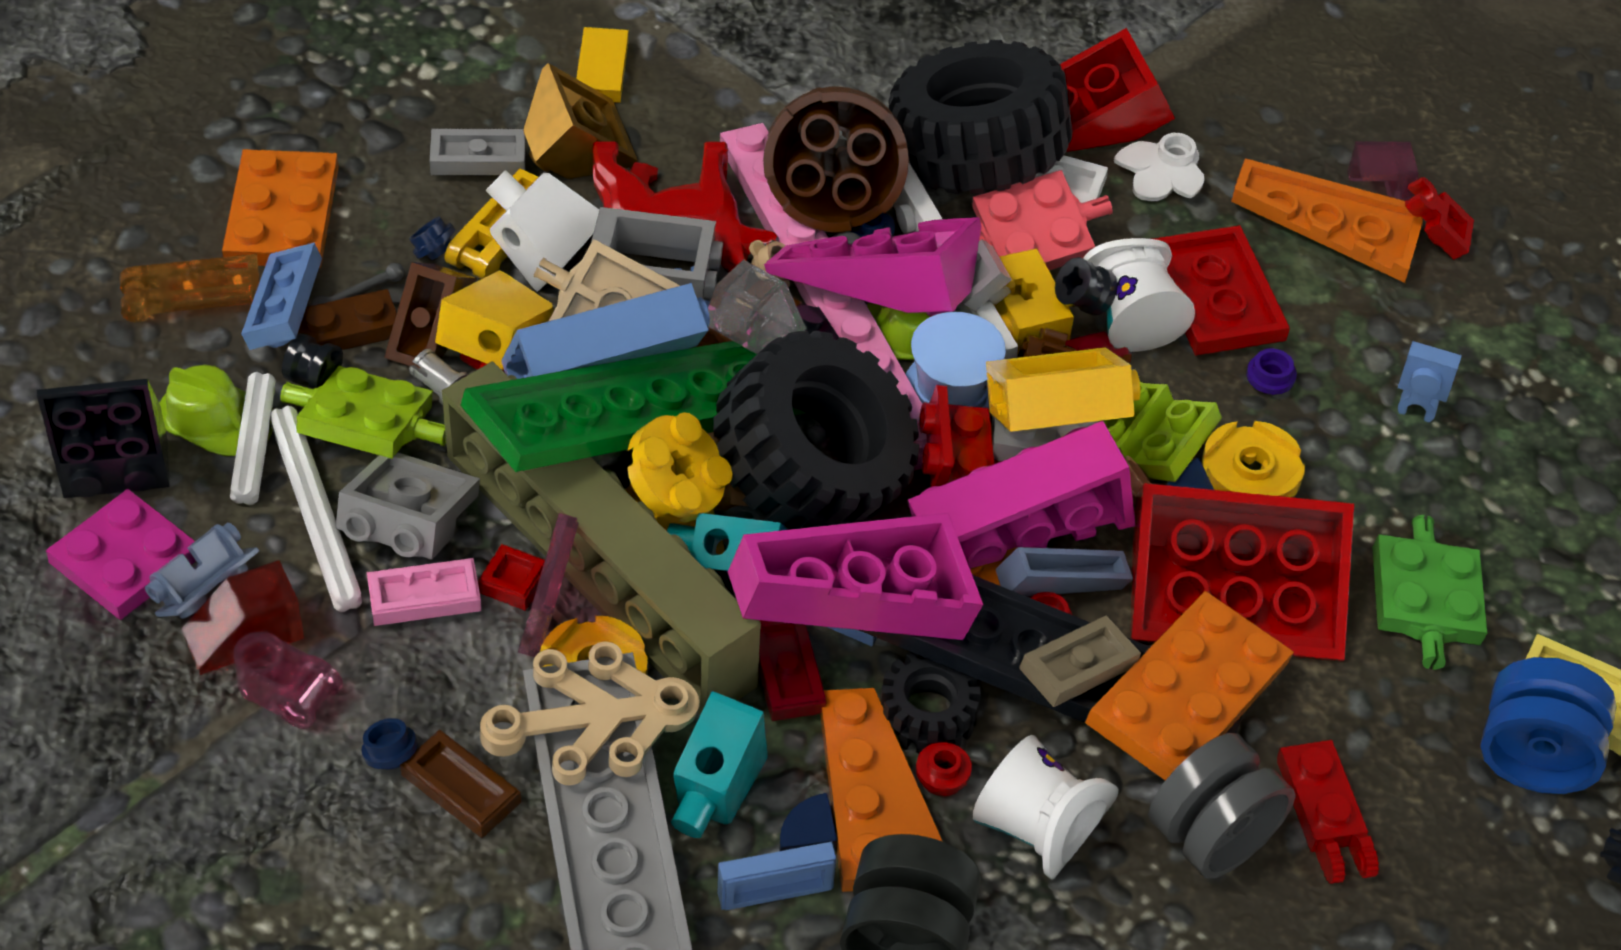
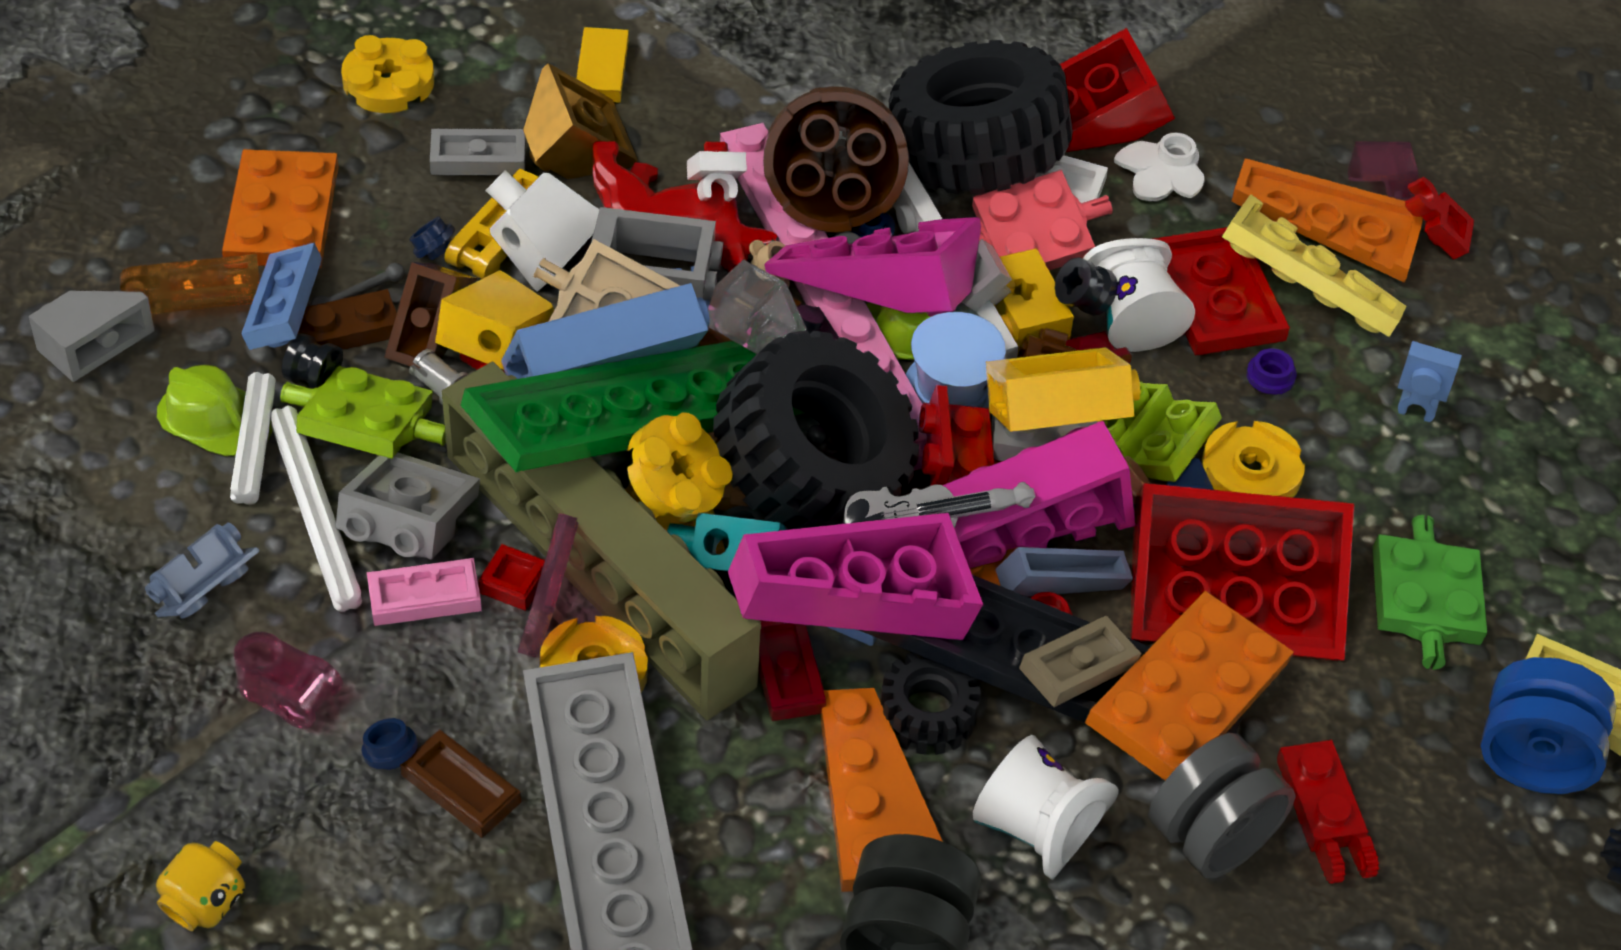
black slope [37,379,170,498] -> none
dark pink plate [46,489,196,620] -> none
clear red slope [181,560,304,675] -> none
tan plant [480,641,699,785] -> none
teal torso [671,691,768,838] -> none
medium blue tile [717,842,836,911] -> none
dark blue tile [779,793,837,851] -> none
red plate [916,742,972,796] -> none
none -> light grey slope [28,291,155,382]
none -> yellow head [156,841,245,932]
none -> yellow plate [341,35,434,113]
none -> white tile [687,151,747,201]
none -> light grey piece [844,482,1035,527]
none -> light yellow wing [1222,194,1407,337]

